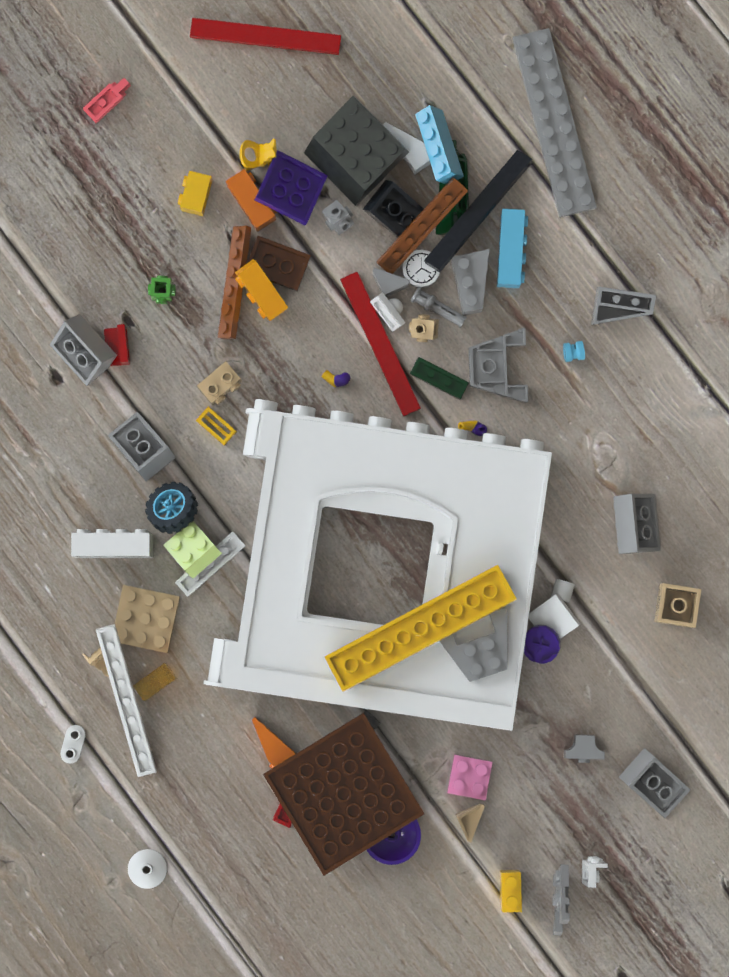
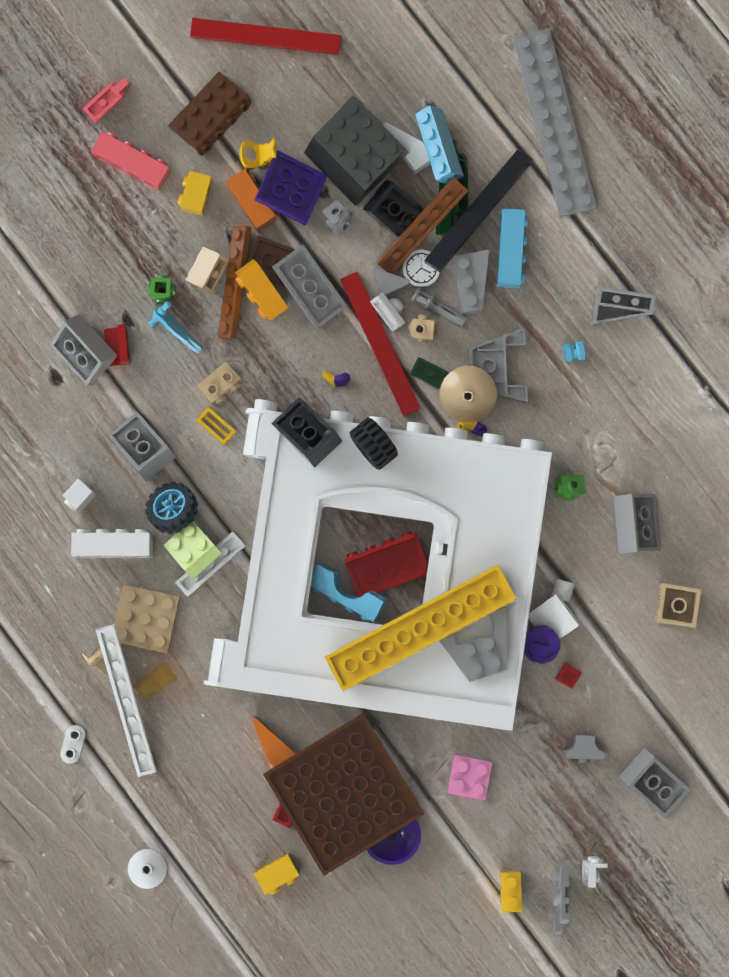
tan slope [455,803,485,843] -> none
none -> white brick [62,479,97,511]
none -> coral brick [91,132,170,191]
none -> medium azure piece [148,301,202,353]
none -> reddish brown bracket [168,72,252,156]
none -> tan brick [186,247,229,294]
none -> yellow brick [254,853,300,895]
none -> black slope [271,397,342,468]
none -> light grey plate [272,244,347,329]
none -> medium azure arch [311,563,389,623]
none -> red bracket [344,531,428,597]
none -> black tyre [349,417,398,470]
none -> tan dish [440,365,497,422]
none -> bright green brick [554,472,586,501]
none -> red tile [555,663,582,689]

